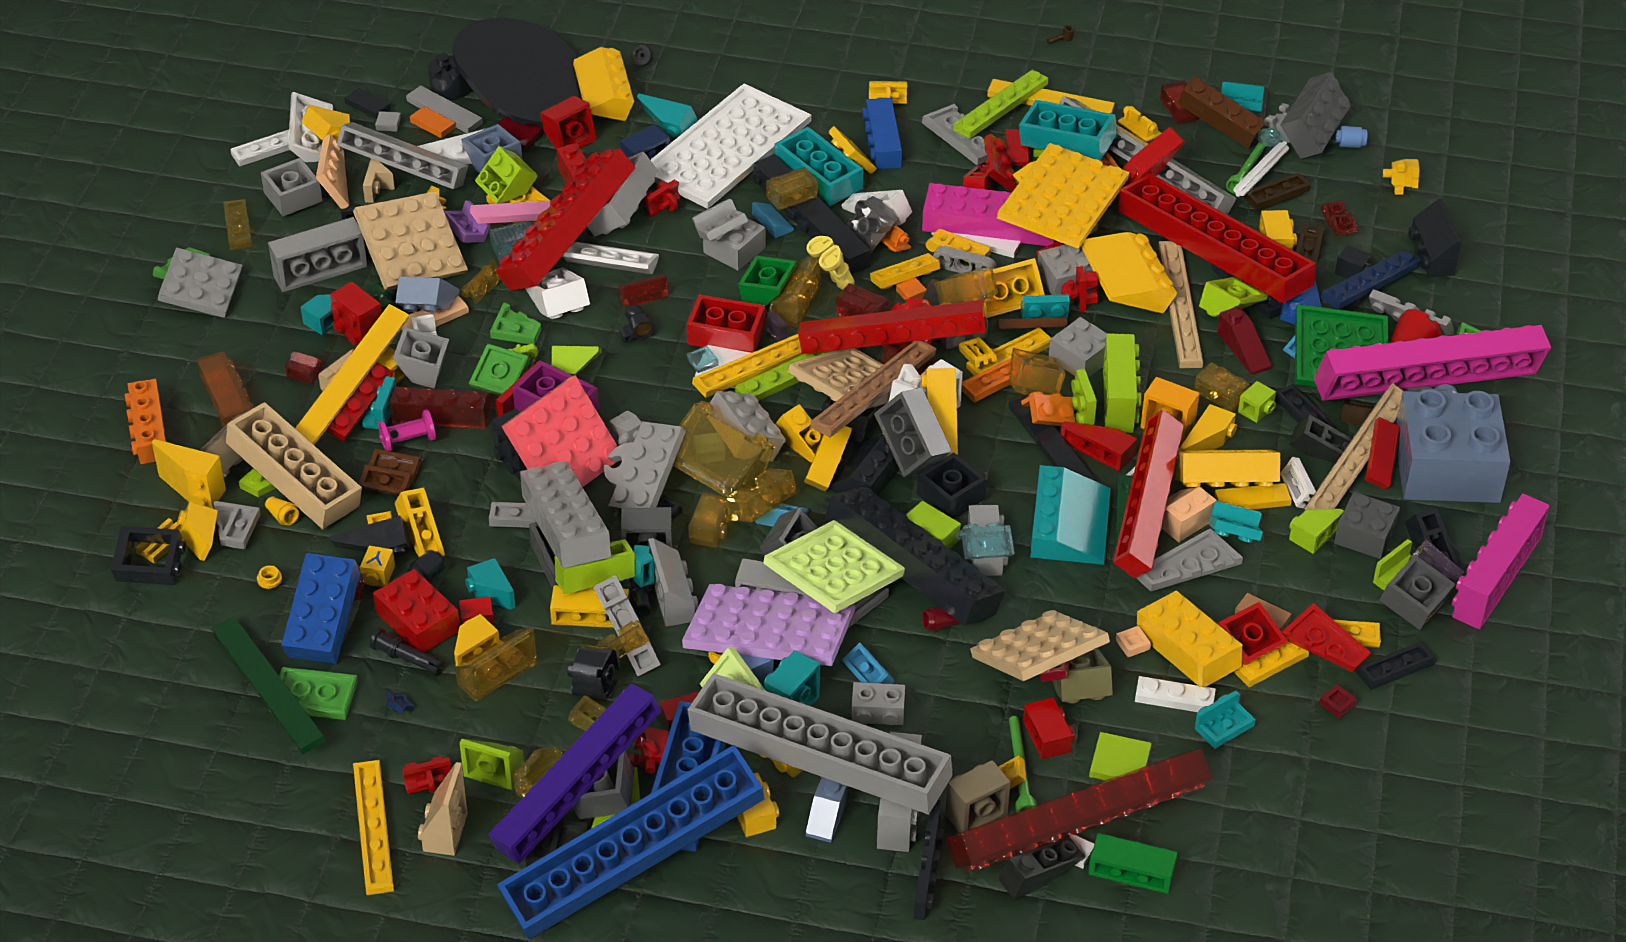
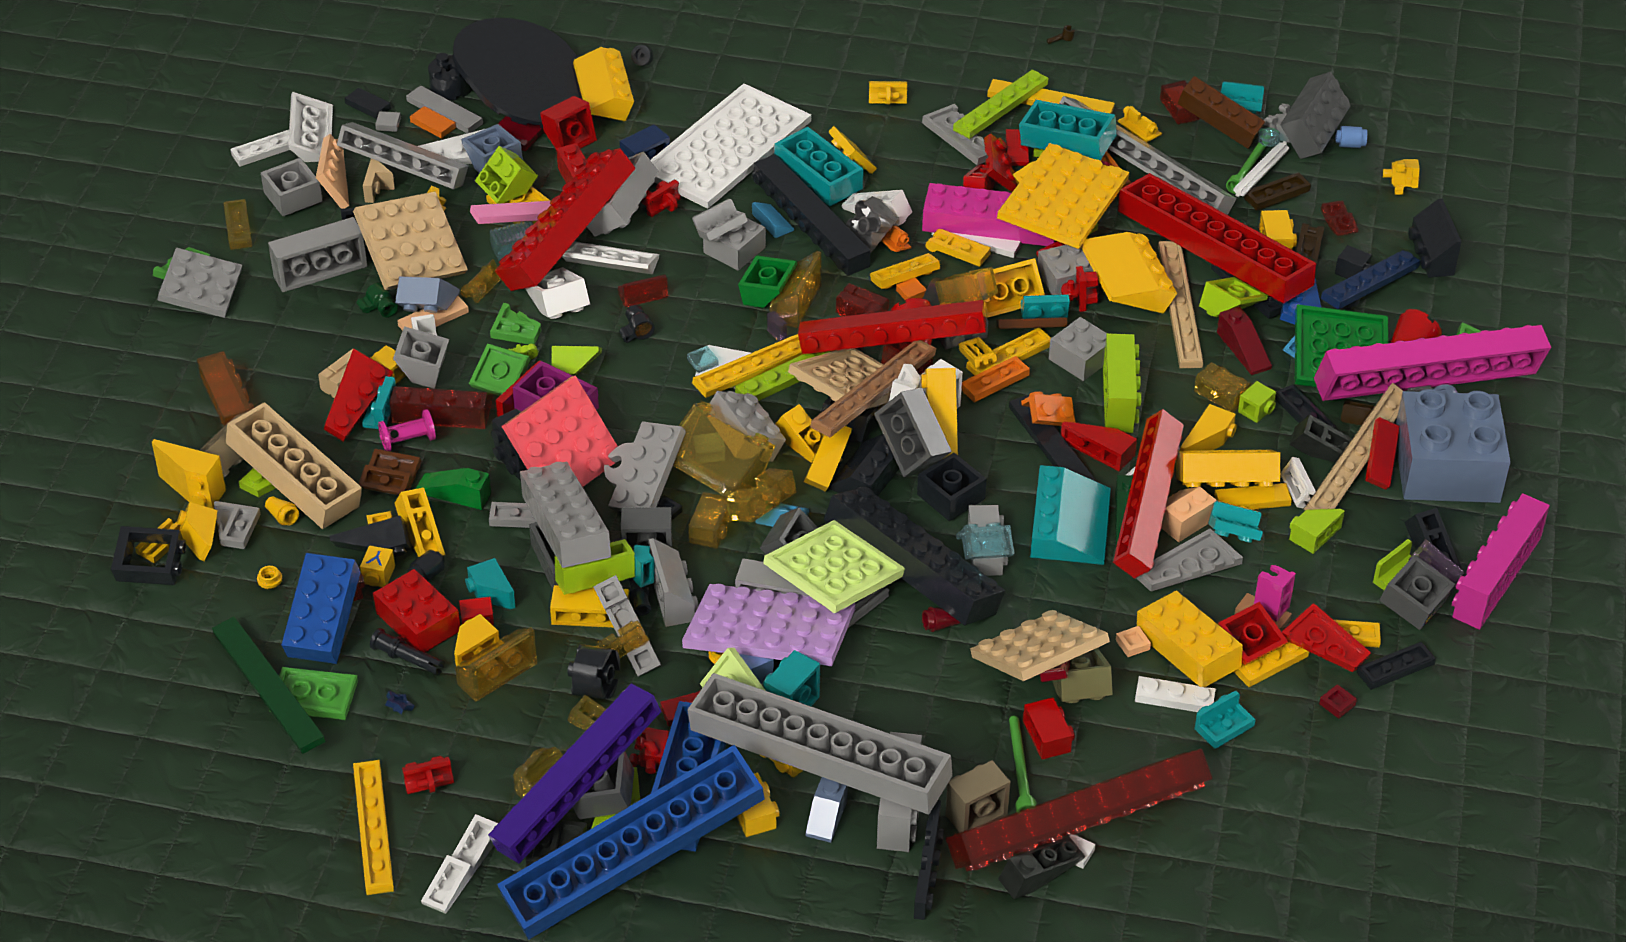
orange brick [124,379,166,464] -> none
clear red piece [285,351,324,384] -> none
yellow tile [295,304,409,445] -> none
teal slope [301,294,334,335] -> none
yellow slope [302,104,350,140] -> none
red brick [330,282,382,346] -> none
tan slope [418,762,468,856] -> none
medium lavender bracket [444,201,491,244] -> none
lime slope [460,739,525,790] -> none
light grey piece [609,410,642,446] -> none
teal slope [637,94,698,137] -> none
red brick [687,294,765,353] -> none
clear yellow brick [766,167,817,210] -> none
light yellow piece [807,236,855,291] -> none
dark azure slope [842,642,895,684] -> none
light grey brick [851,682,905,725] -> none
blue brick [862,98,902,169] -> none
lime brick [906,501,961,549] -> none
light grey beam [933,246,997,276] -> none
yellow tile [998,755,1026,789] -> none
clear yellow slope [1009,348,1066,395] -> none
lime plate [1071,369,1097,425] -> none
lime tile [1089,732,1152,788] -> none
green brick [1089,833,1177,894] -> none
red slope [1122,127,1185,184] -> none
light orange brick [1140,377,1199,444] -> none
dark grey brick [1334,492,1400,559] -> none
light grey wing [1369,289,1455,336] -> none
none -> green slope [415,468,491,510]
none -> white slope [421,814,498,914]
none -> dark pink hinge [1254,565,1296,622]

